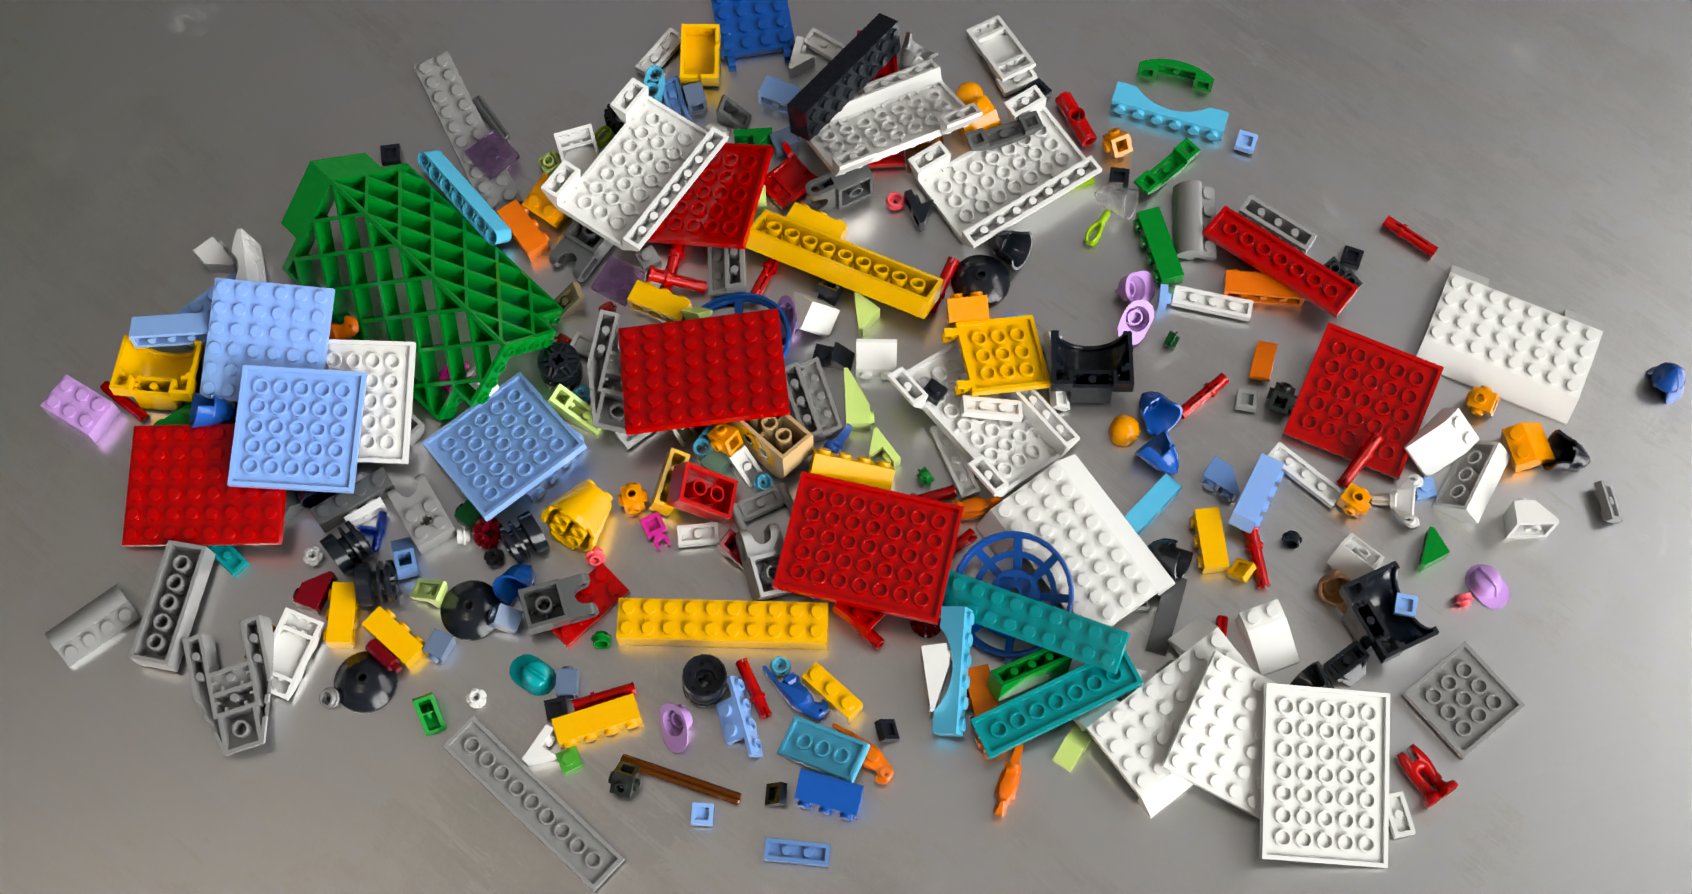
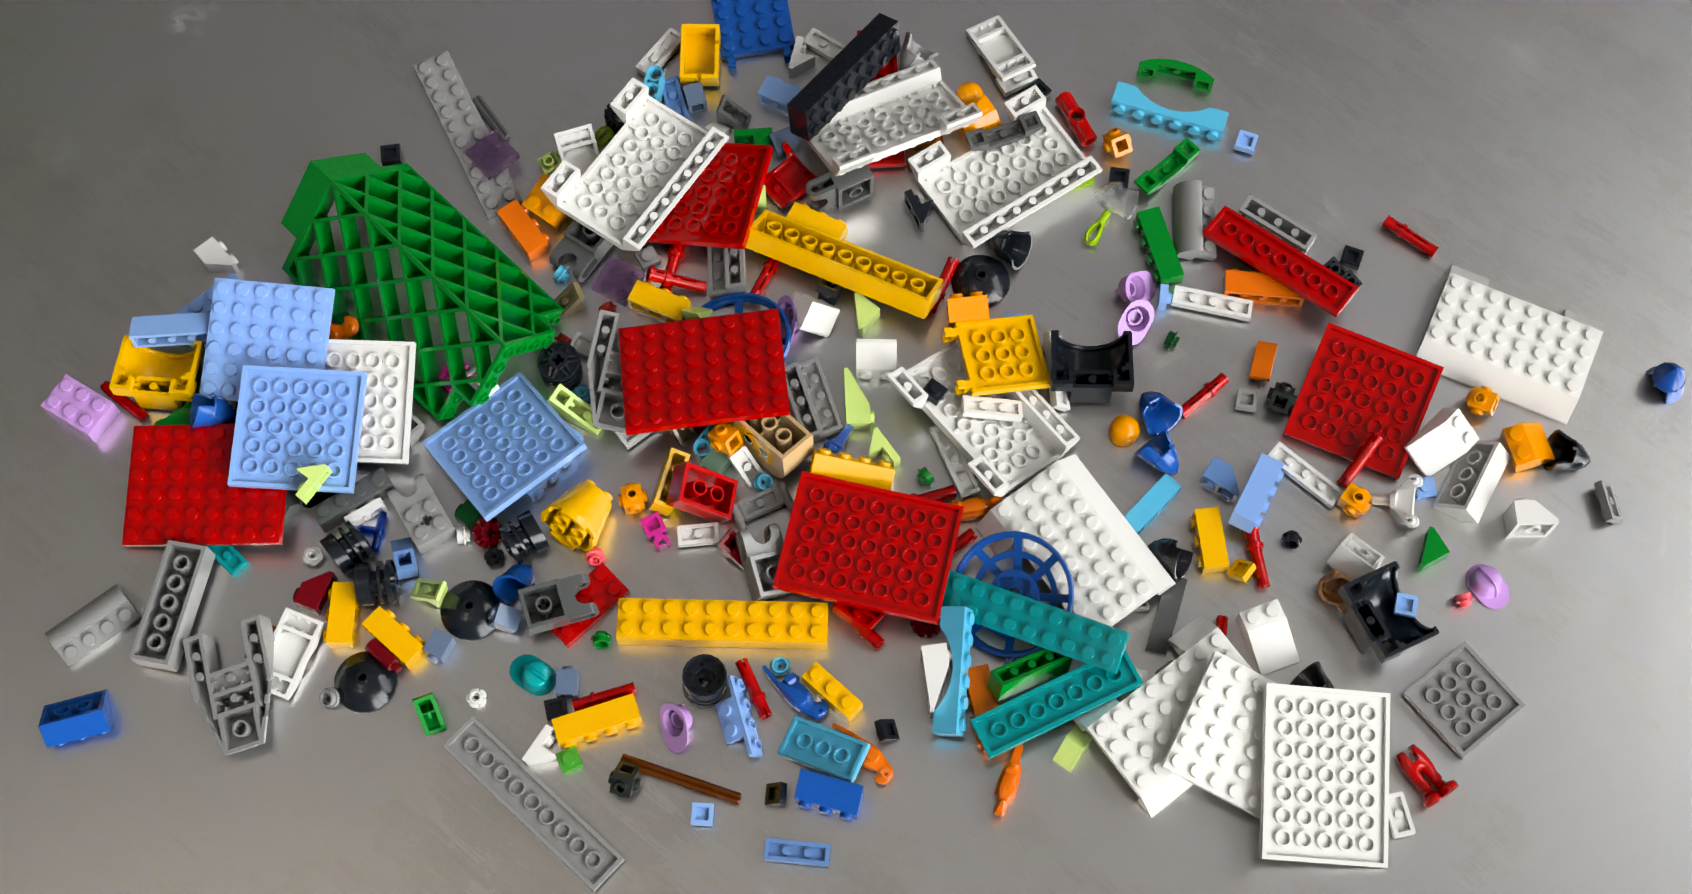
white slope [231,228,267,282] -> none
medium azure beam [417,149,512,245] -> none
black slope [812,342,855,372] -> none
coral plate [885,192,905,211] -> none
black slope [1323,639,1370,687] -> none
none -> blue slope [38,689,113,748]
none -> yellowish green slope [295,464,333,504]
none -> medium azure plate [552,265,570,283]

